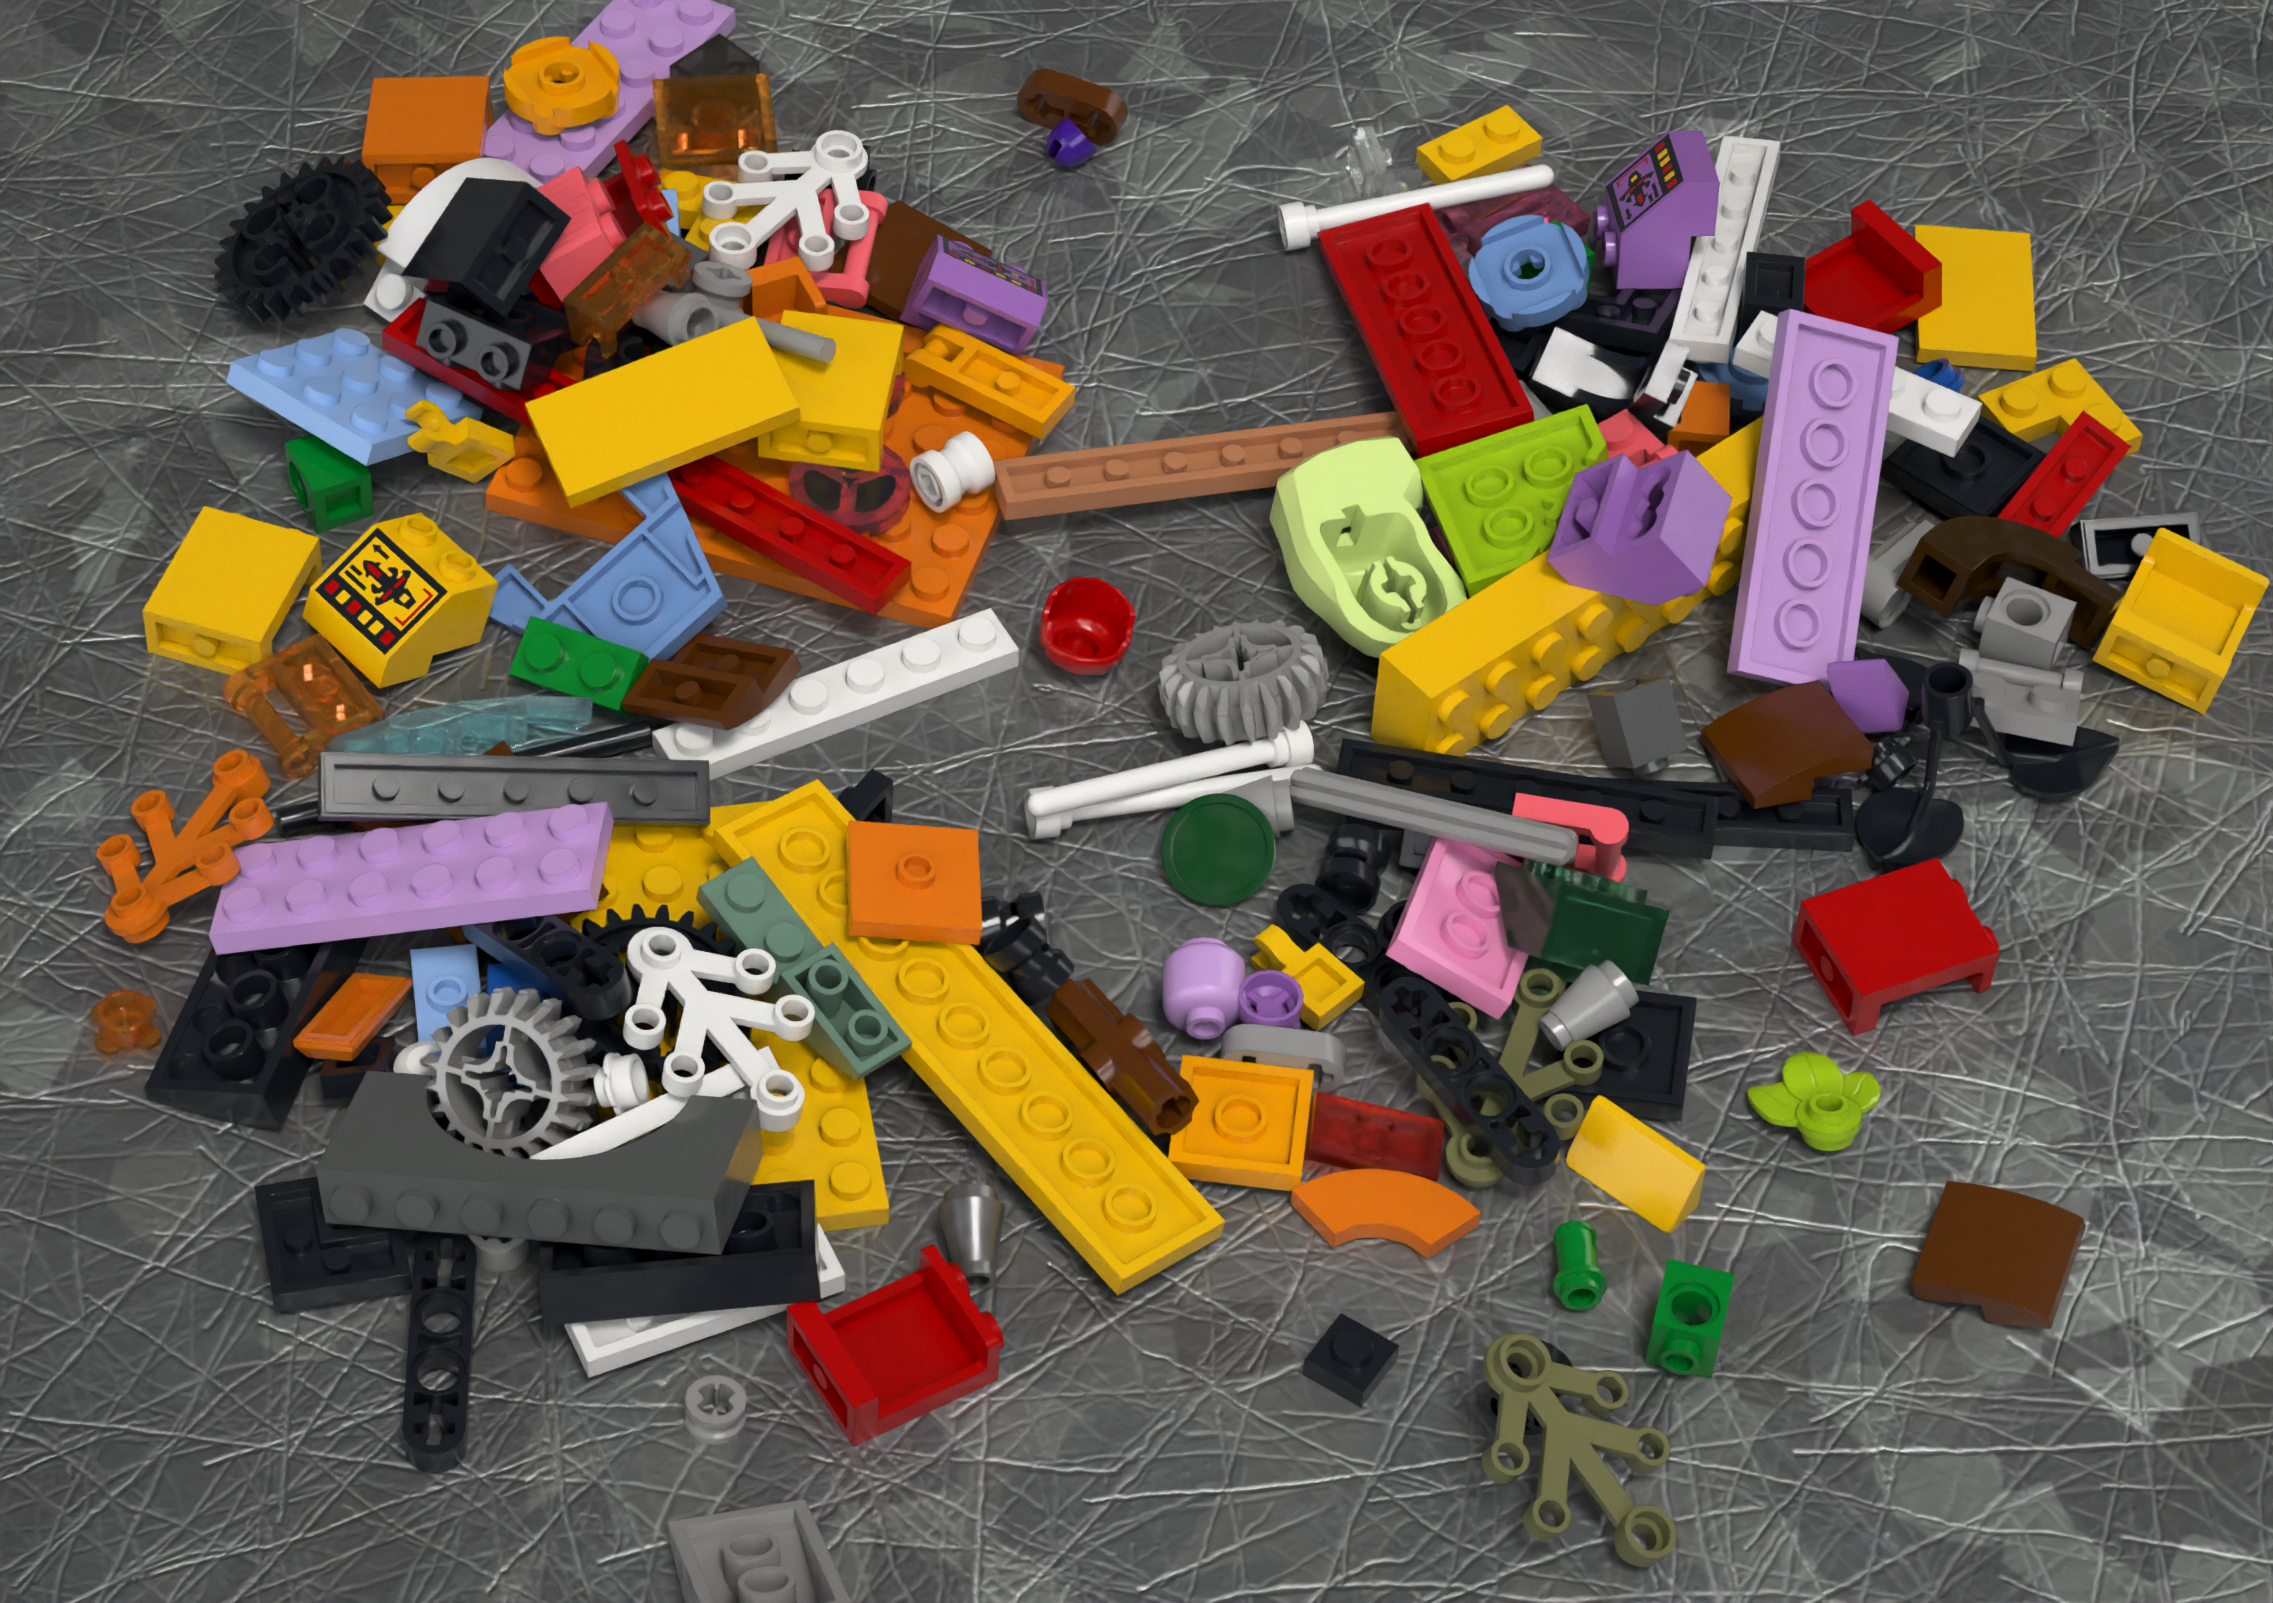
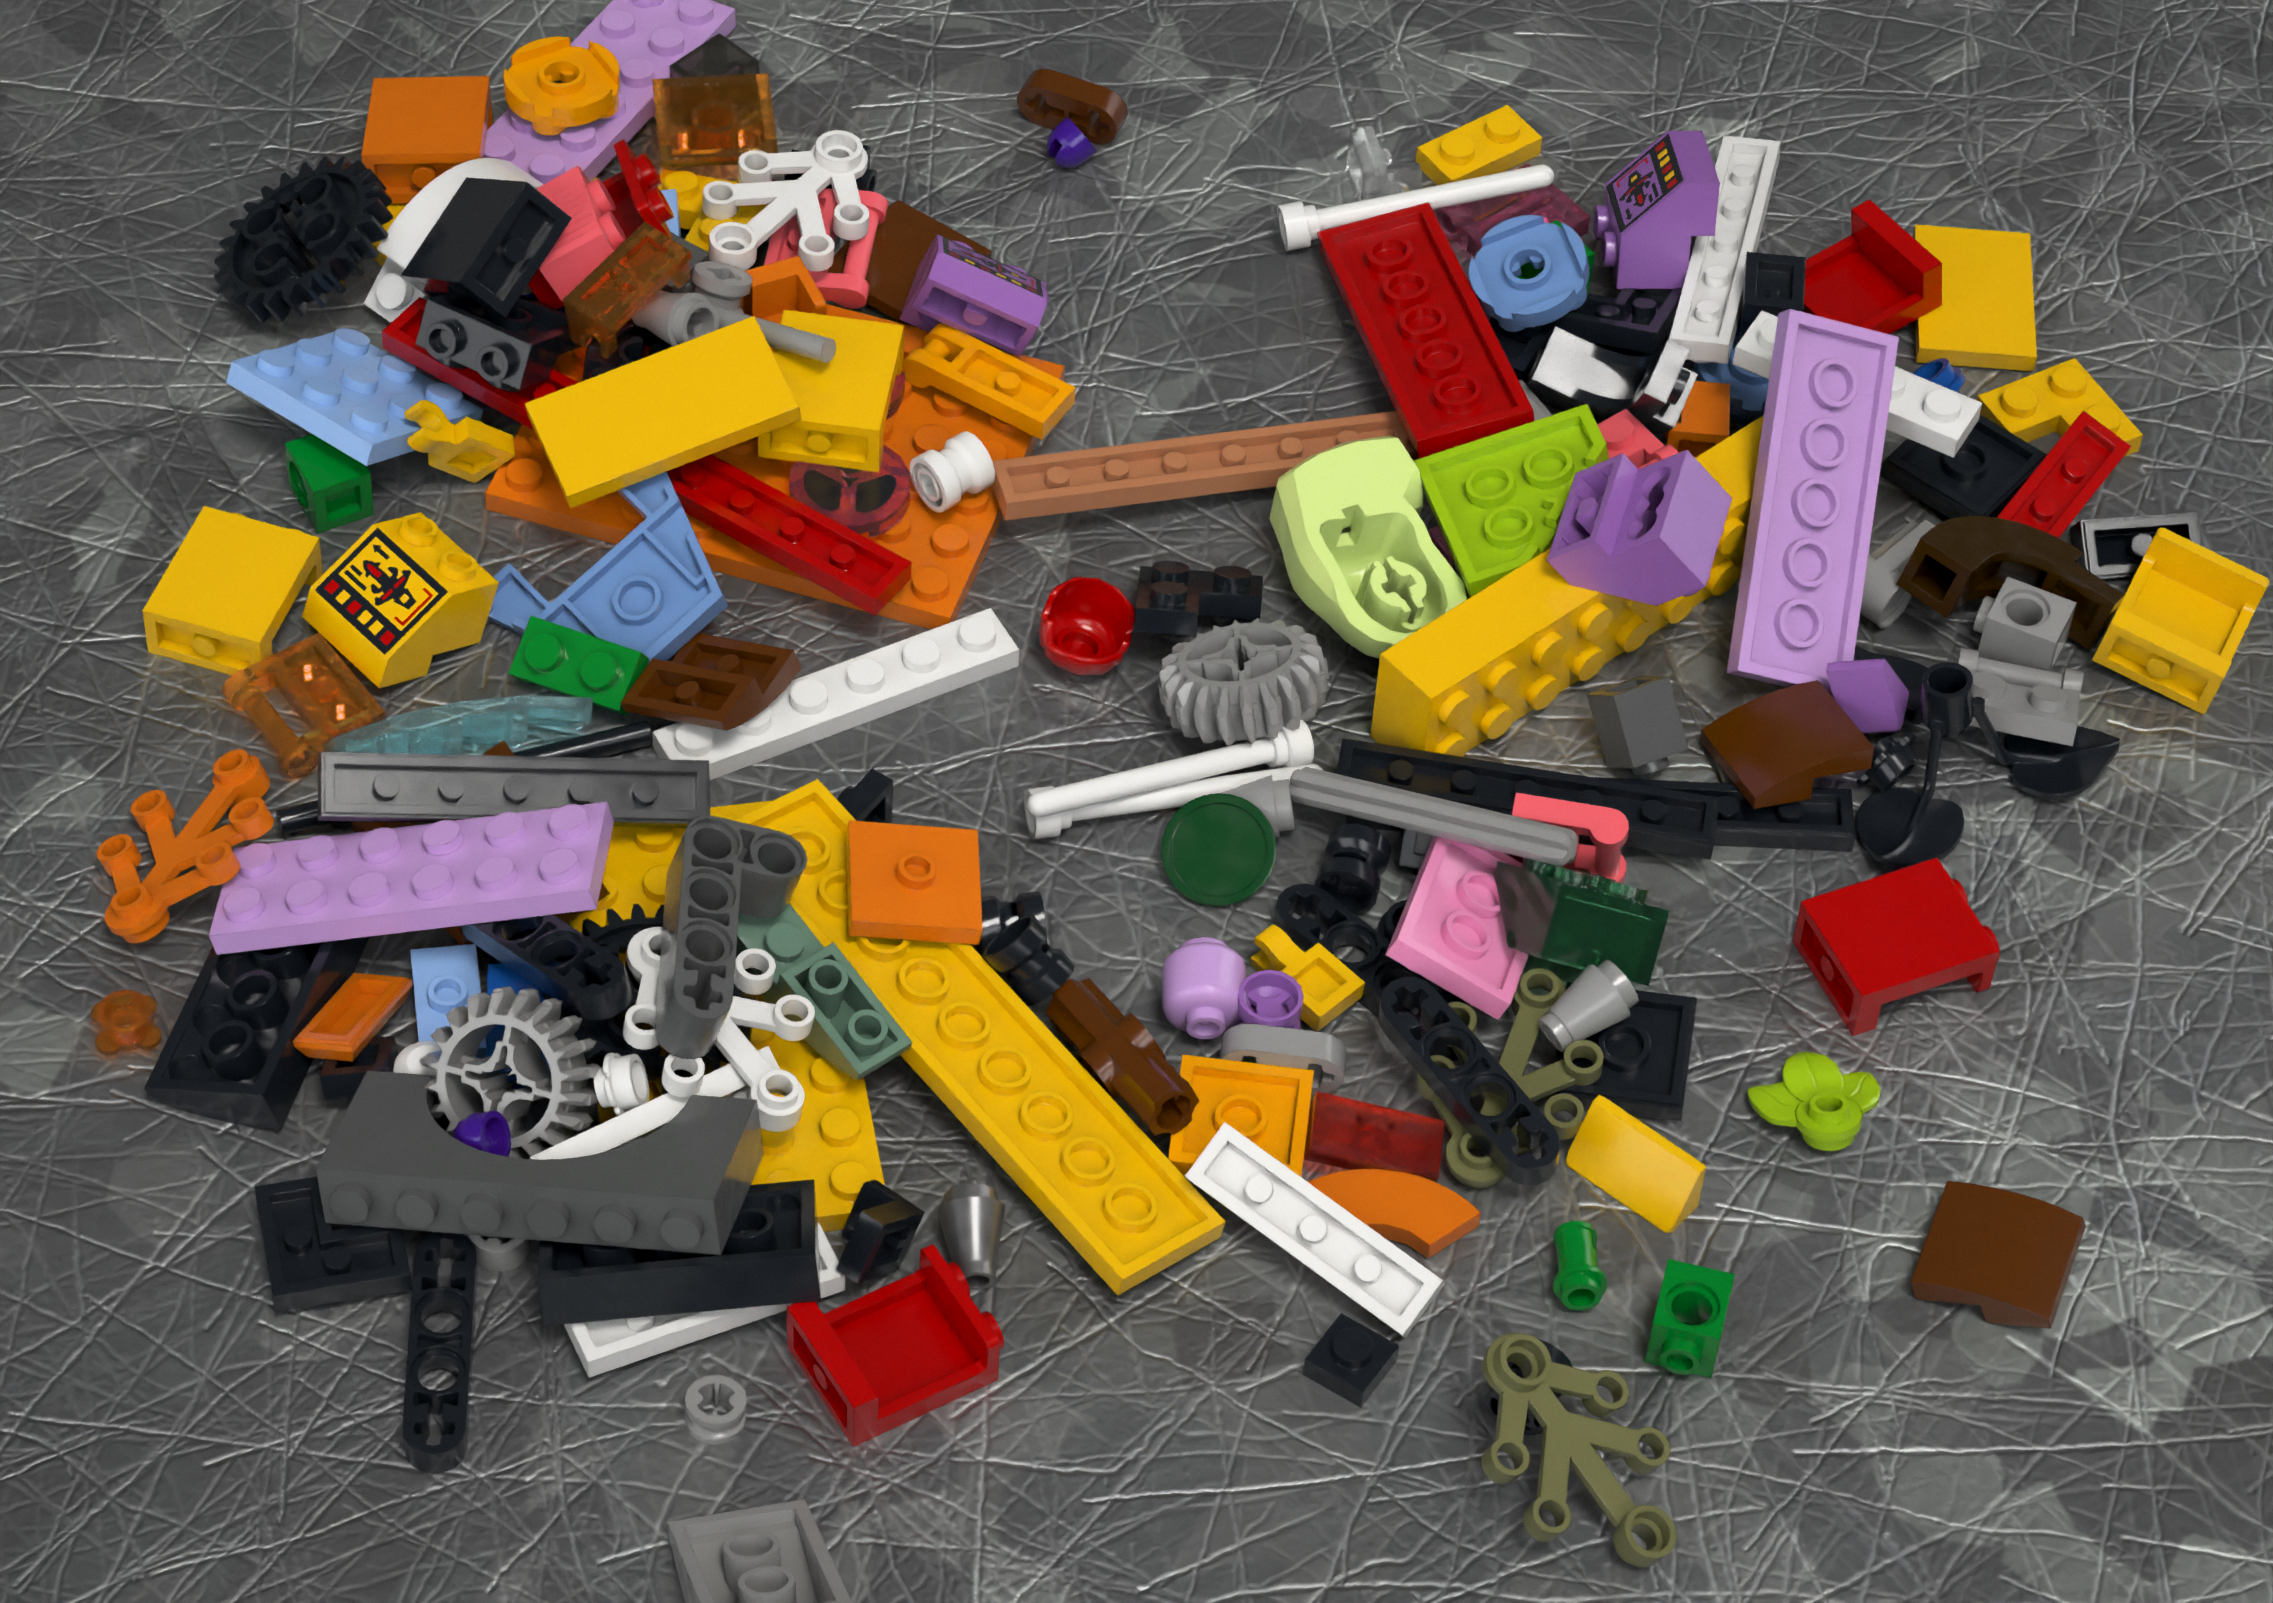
none -> dark purple hinge [452,1111,511,1157]
none -> dark grey beam [655,816,807,1059]
none -> black bracket [836,1180,925,1283]
none -> black plate [1134,561,1263,636]
none -> white plate [1185,1122,1445,1338]

